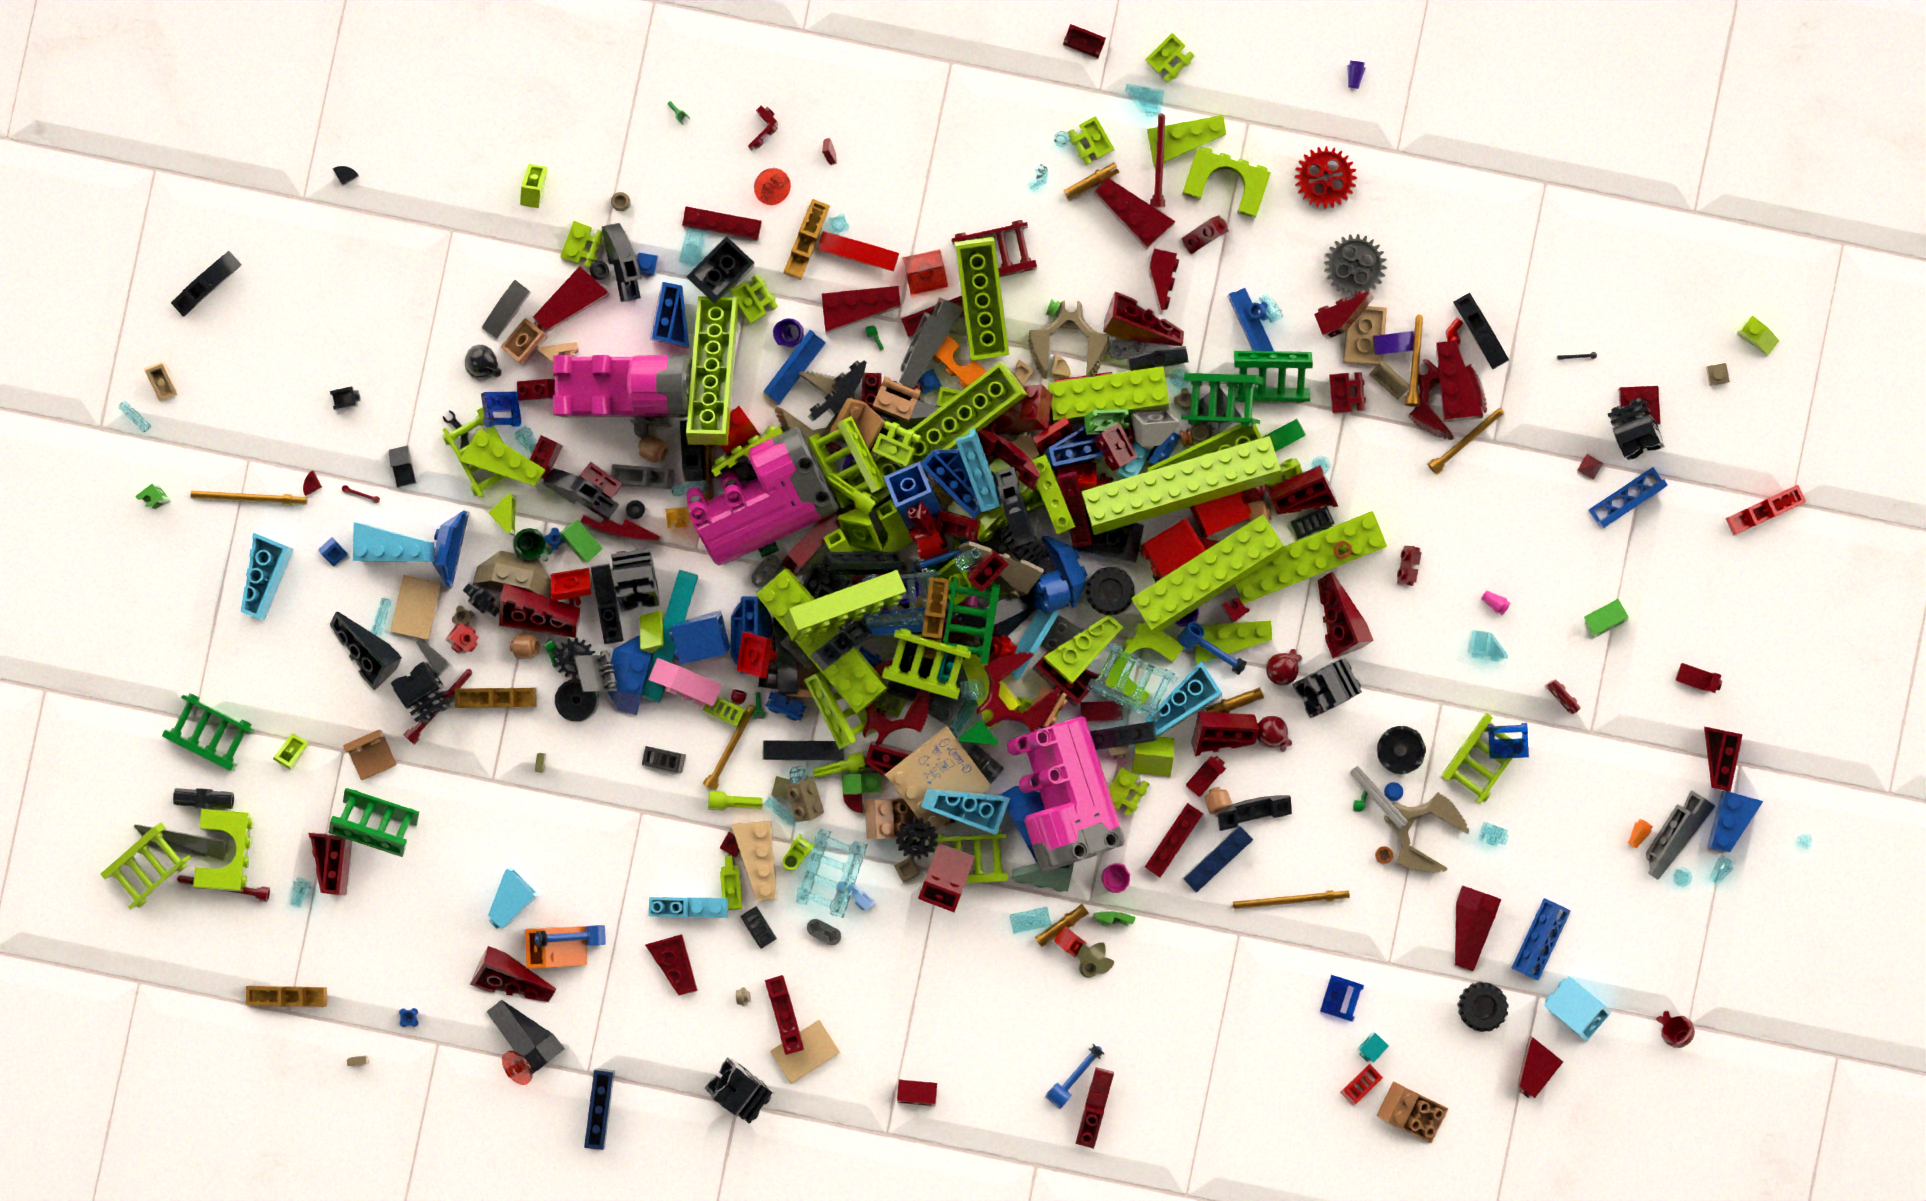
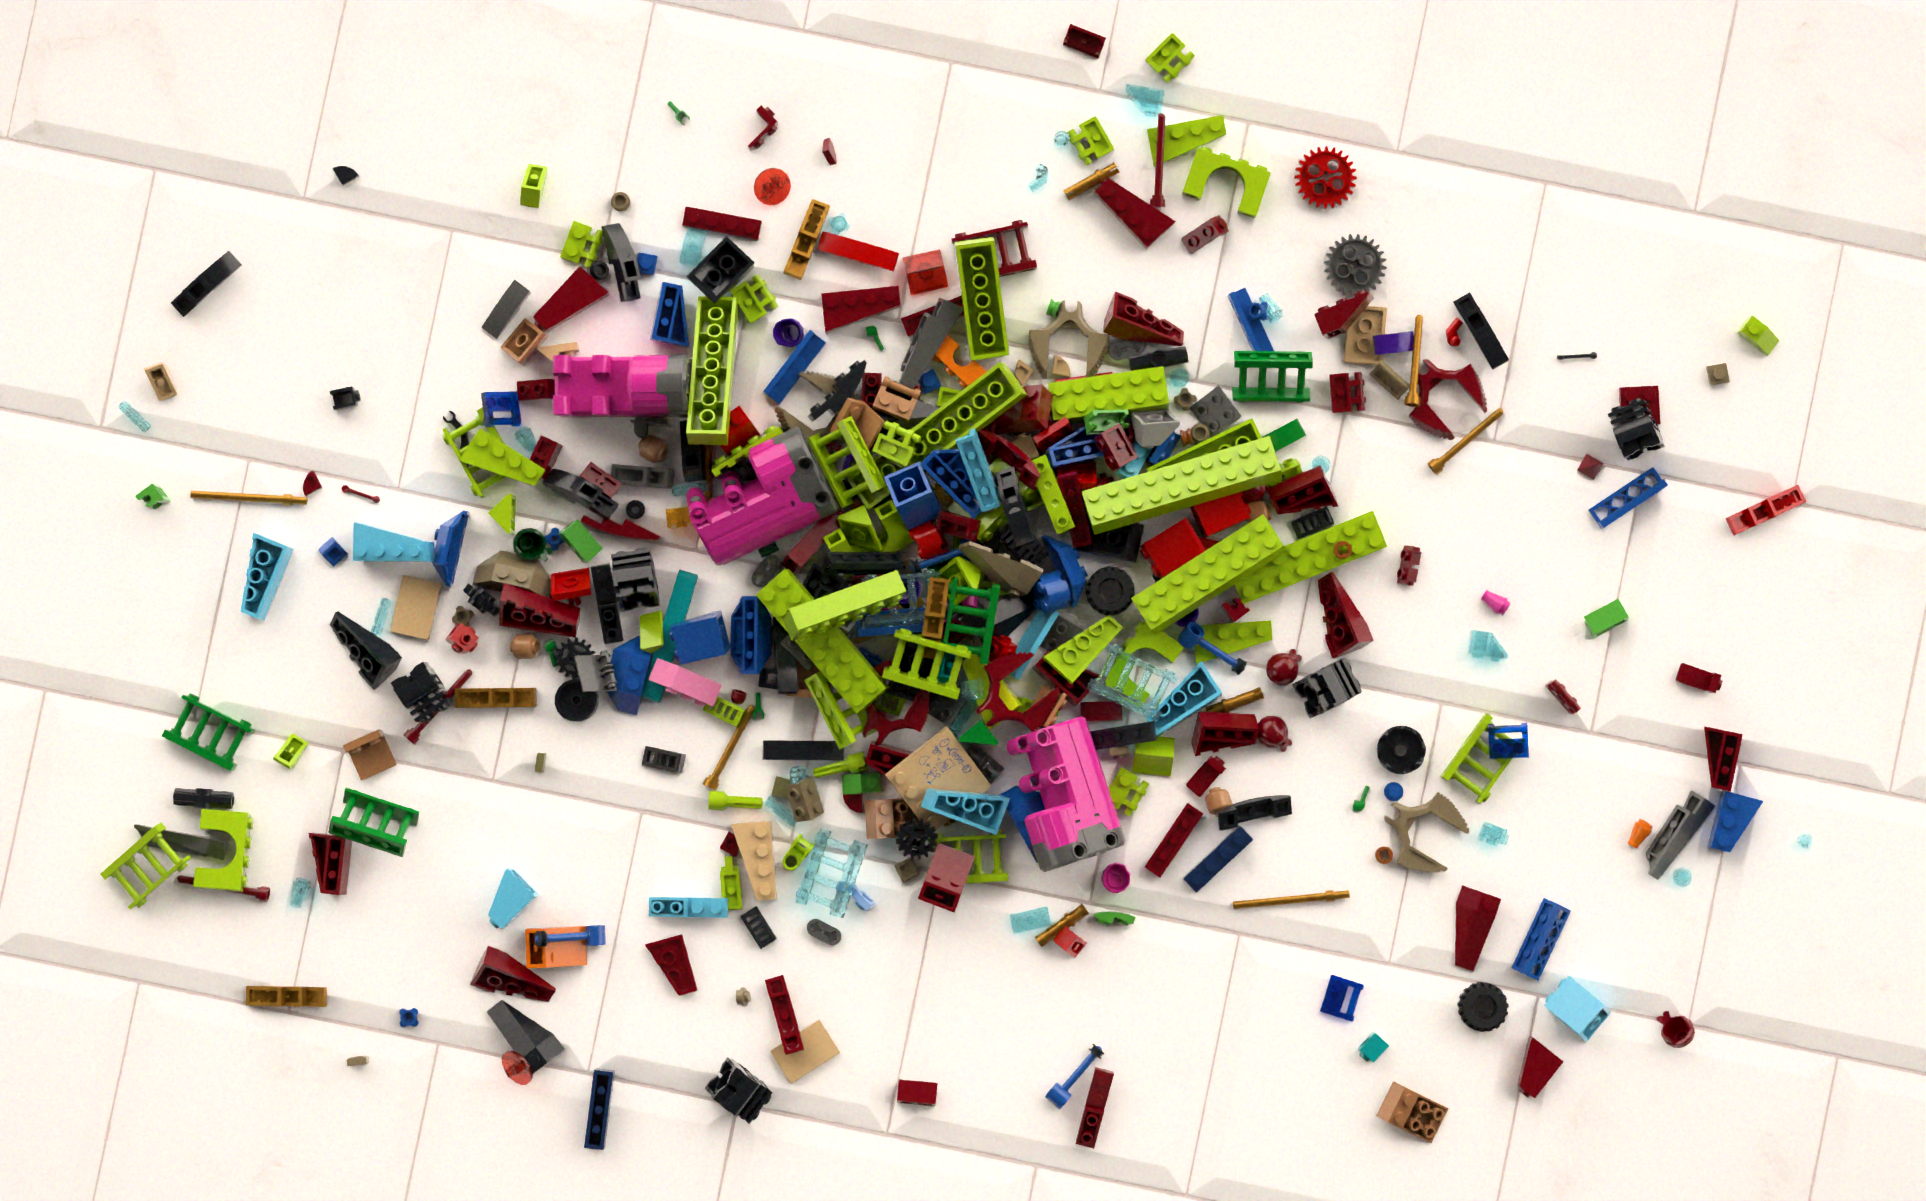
black slope [389,445,417,488] -> none
dark grey slope [416,639,450,676] -> none
black piece [465,344,502,381] -> none
red tile [737,632,777,678] -> none
blue hinge [765,691,807,721] -> none
black slope [810,619,873,671] -> none
lime piece [827,473,879,516] -> none
dark red hinge [907,501,936,537] -> none
clear light blue cone [955,547,981,571] -> none
dark red slope [967,550,1009,592] -> none
sand green slope [1011,863,1074,892] -> none
olive plate [1078,942,1115,978] -> none
dark red slope [1148,248,1179,314] -> none
green fence [1181,373,1264,427] -> none
red slope [1340,1064,1383,1106] -> none
dark purple cone [1347,60,1366,89] -> none
light grey axle [1350,766,1408,829] -> none
dark red wedge [1435,340,1484,423] -> none
clear light blue cone [1709,855,1736,885] -> none

